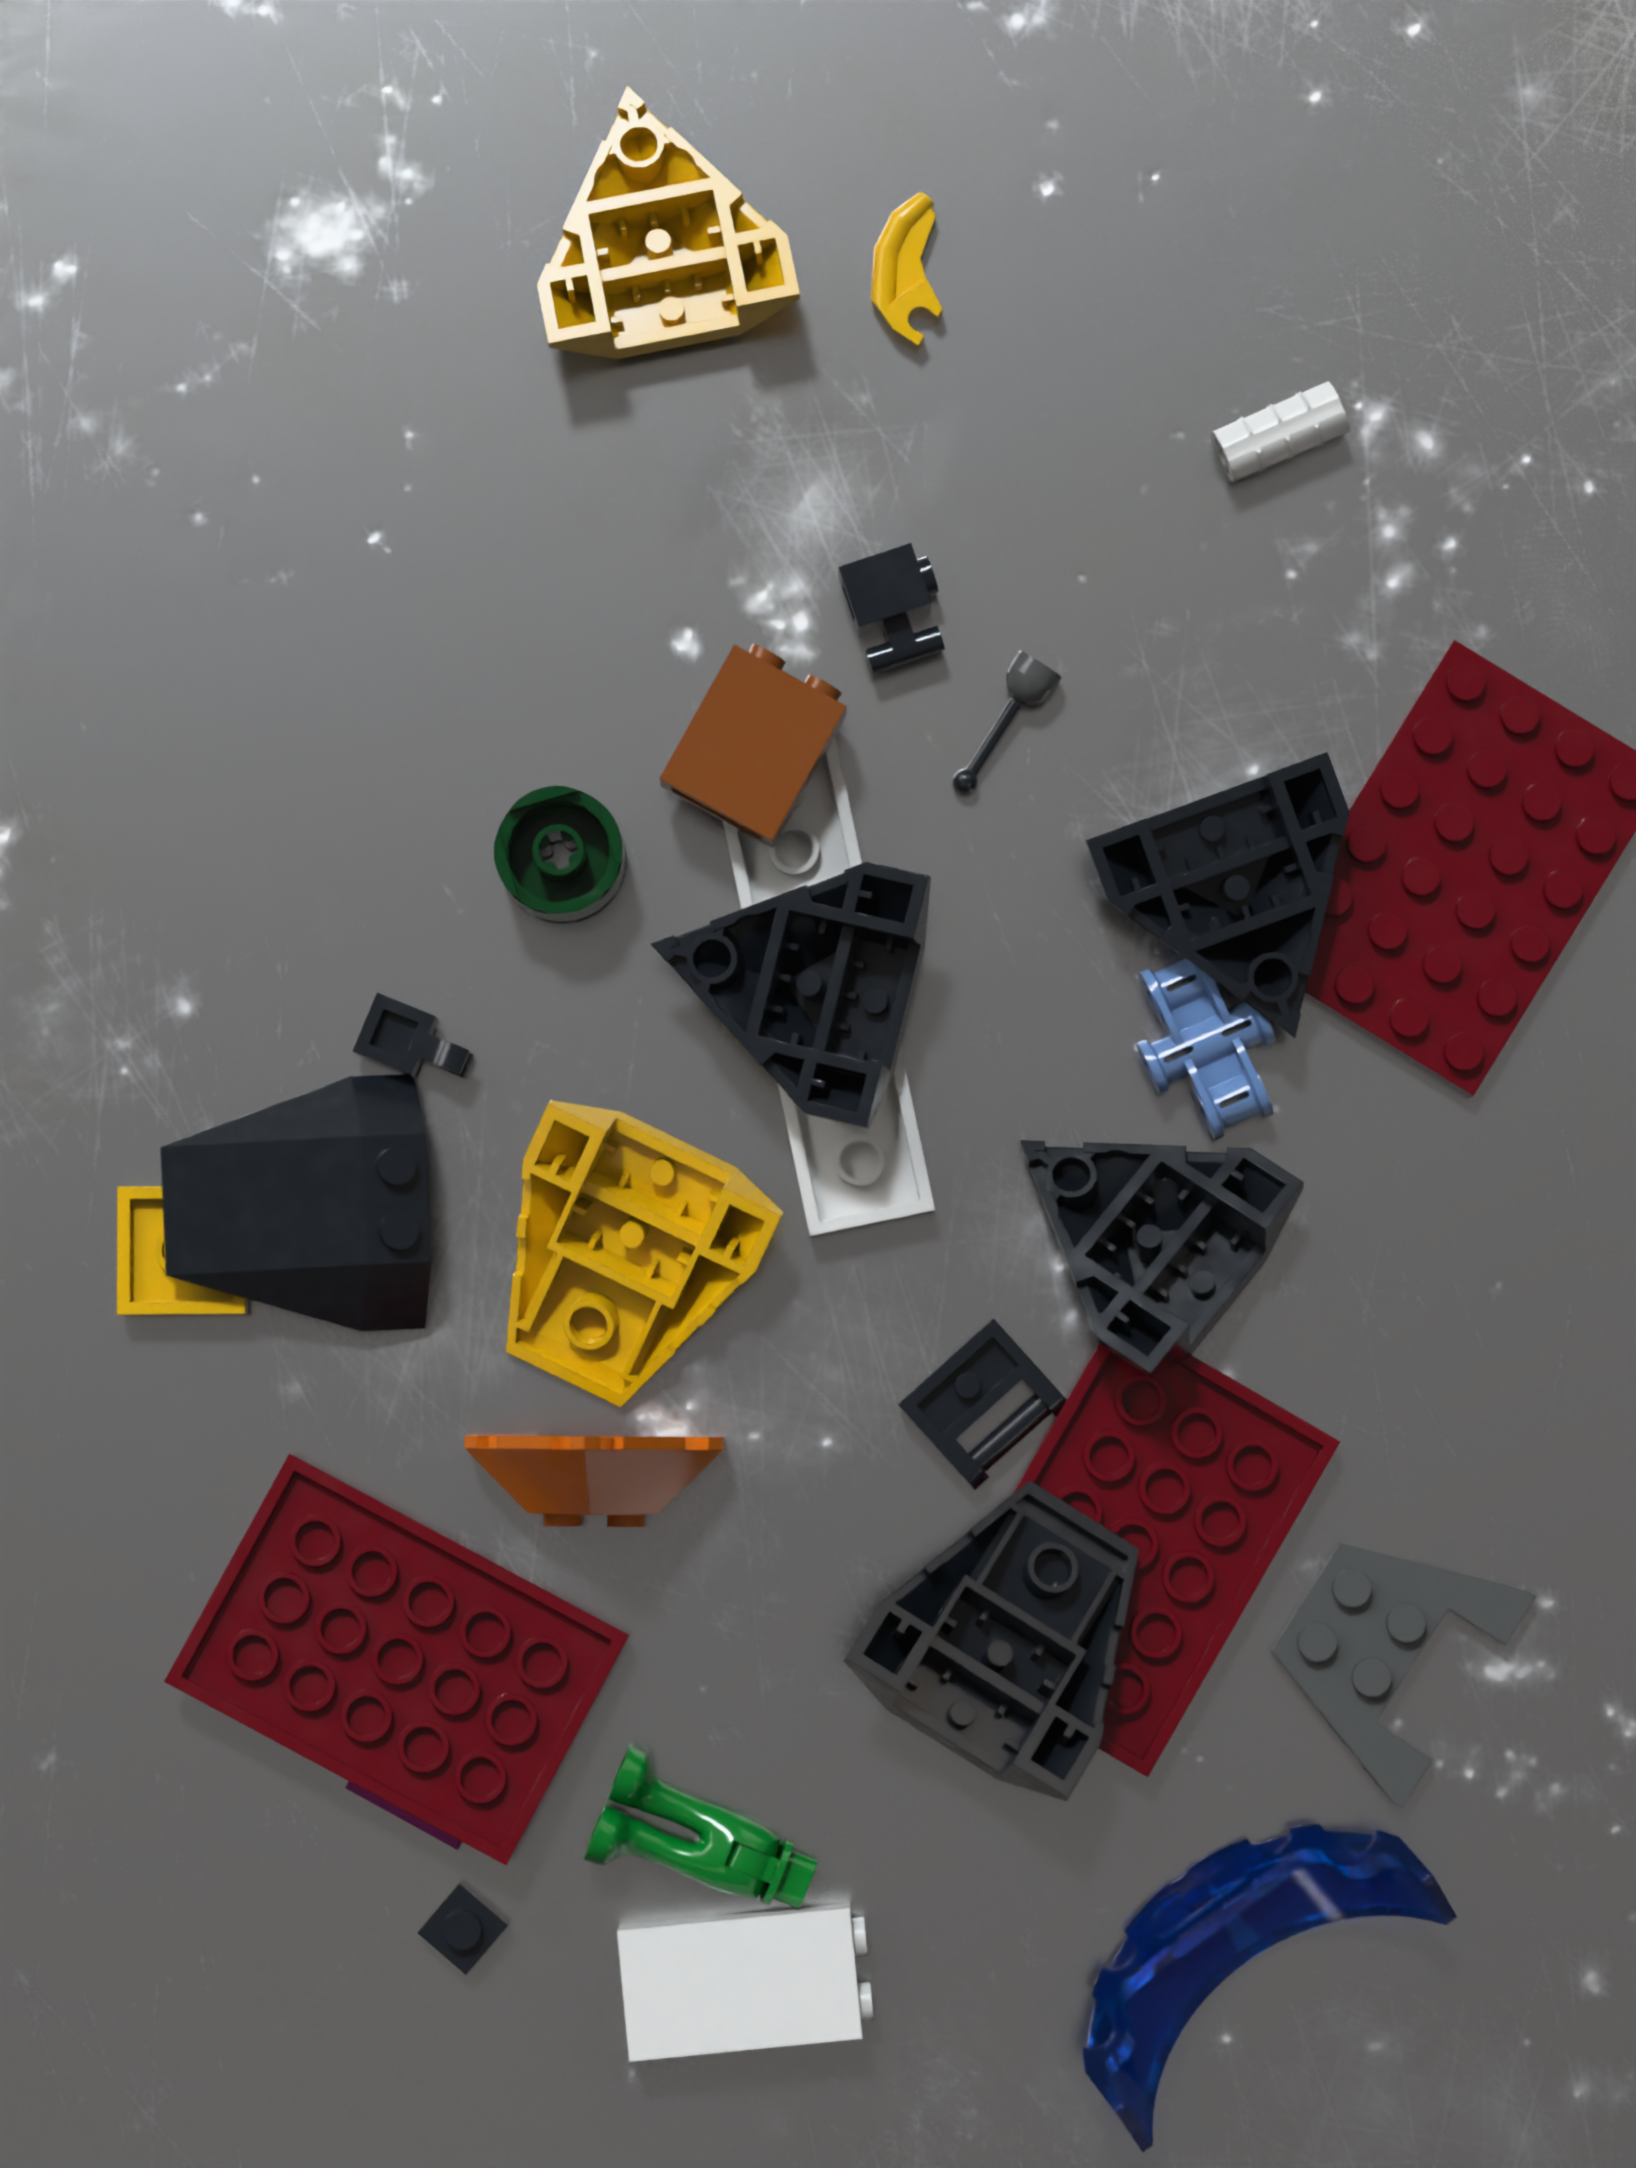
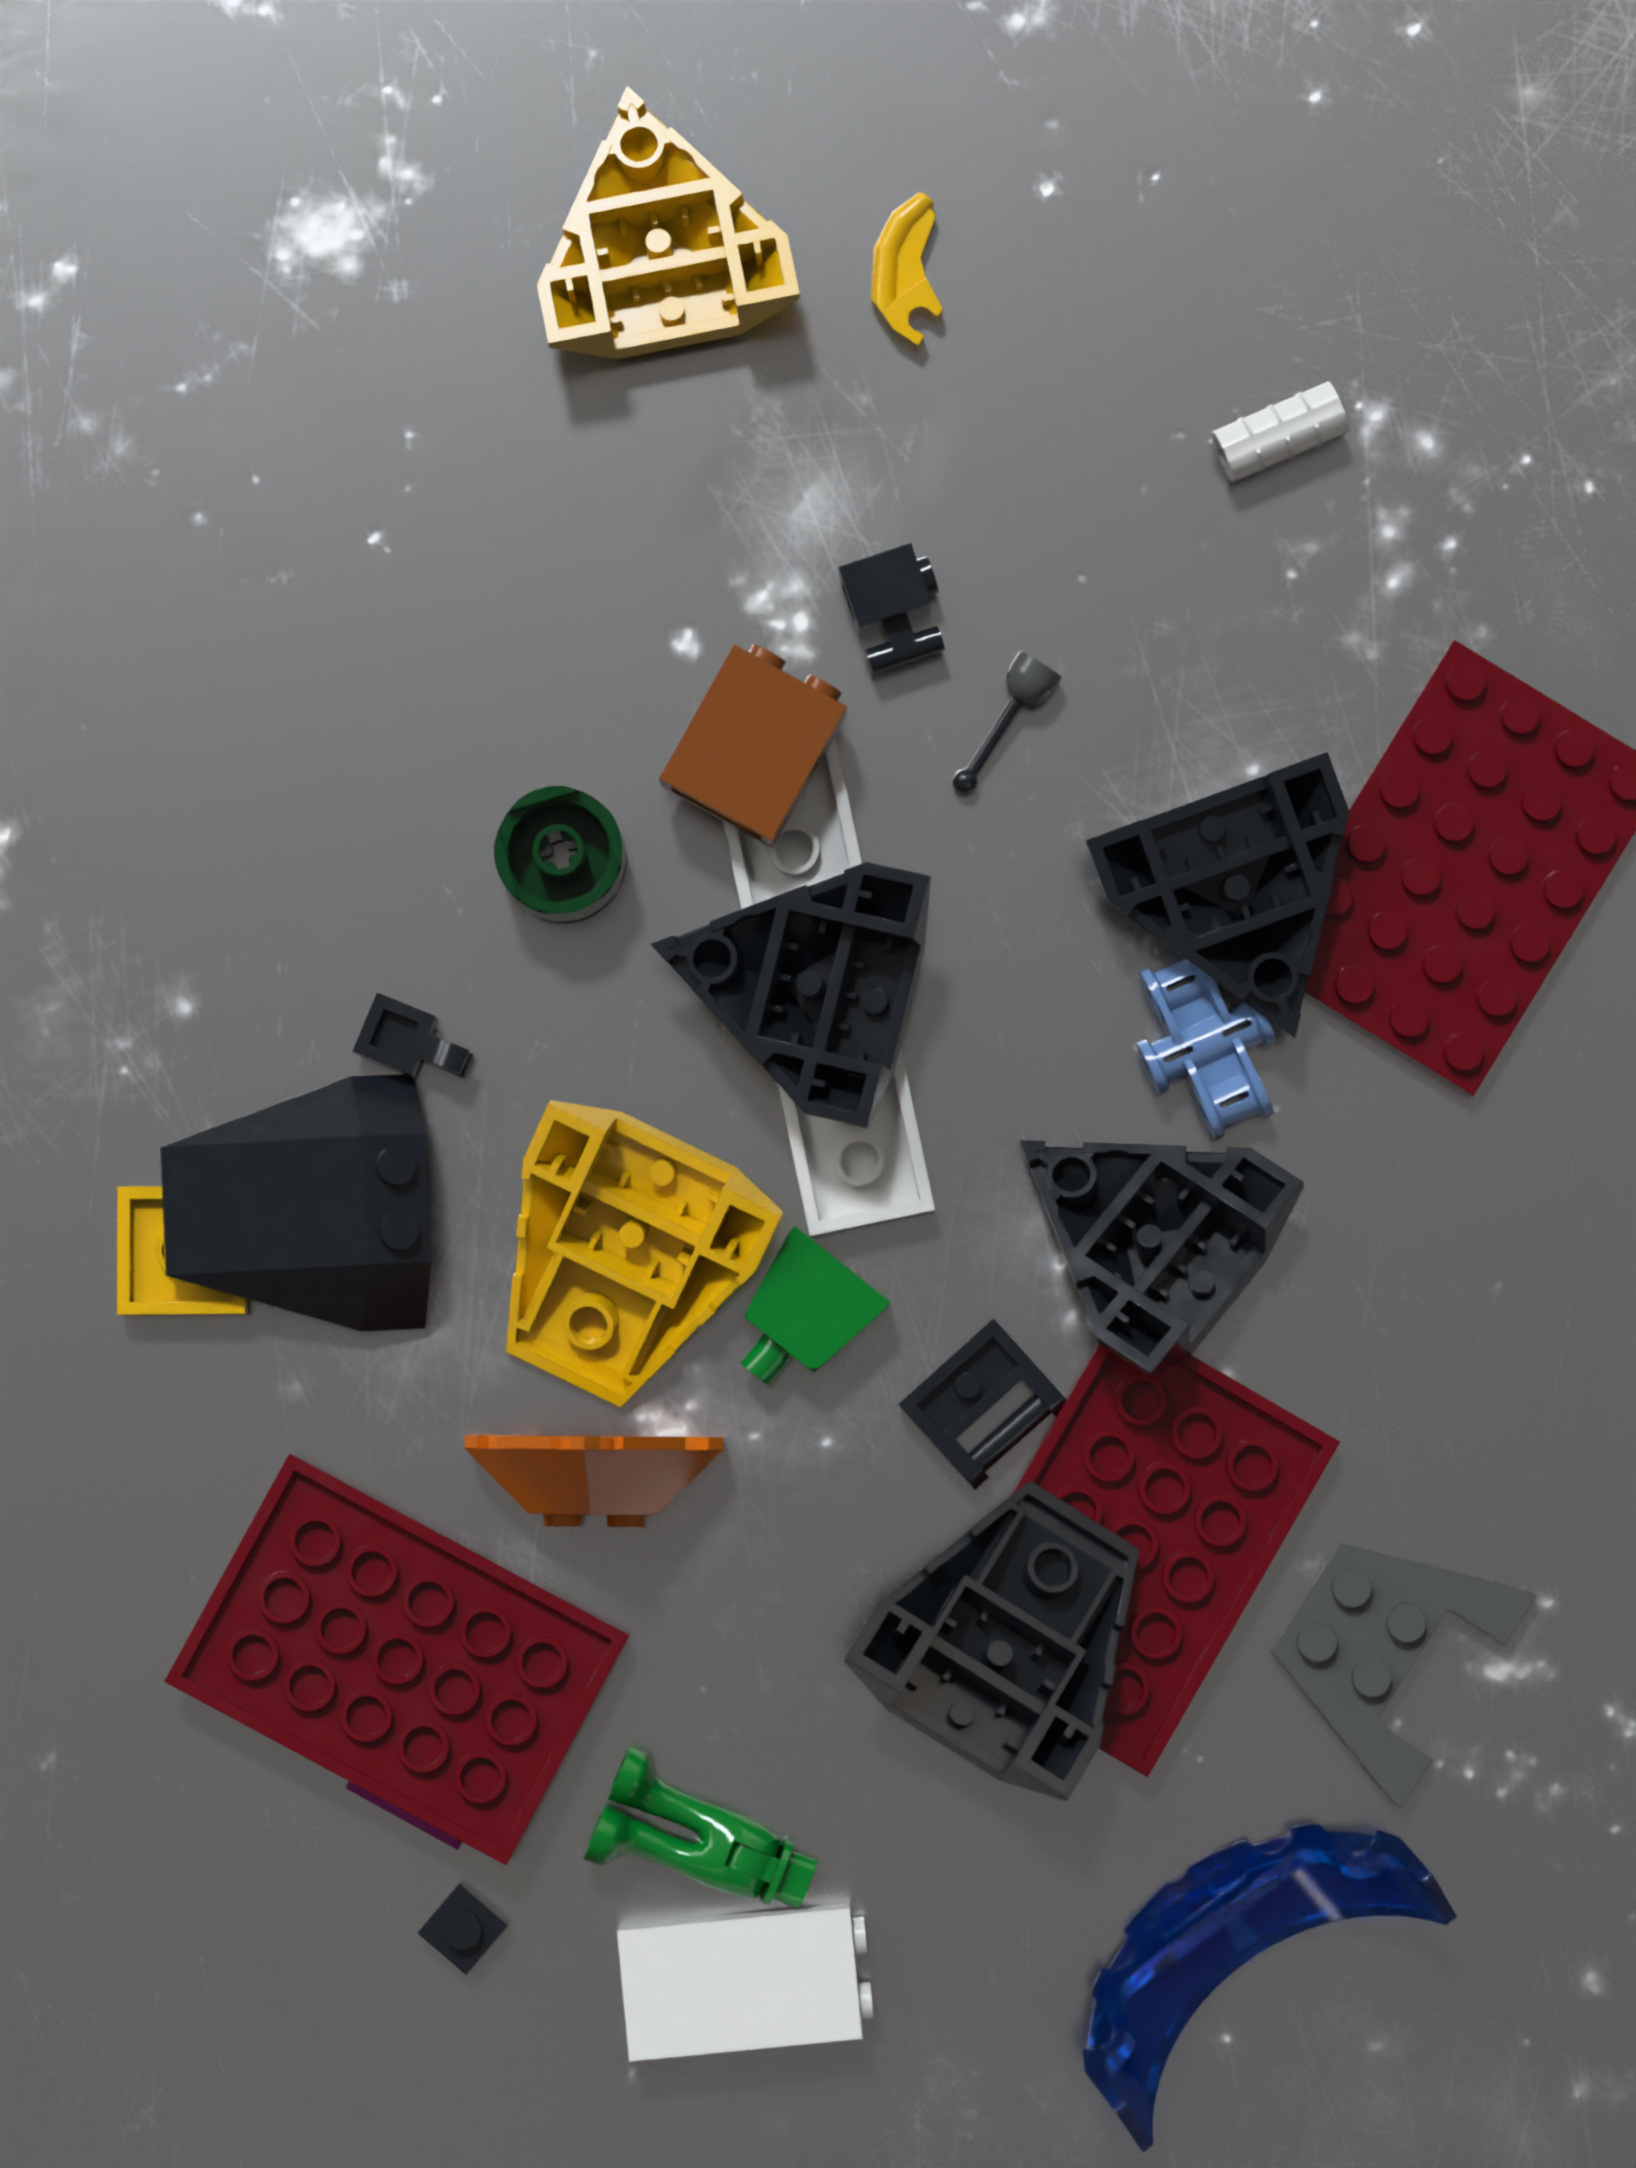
none -> green torso [740,1226,890,1387]

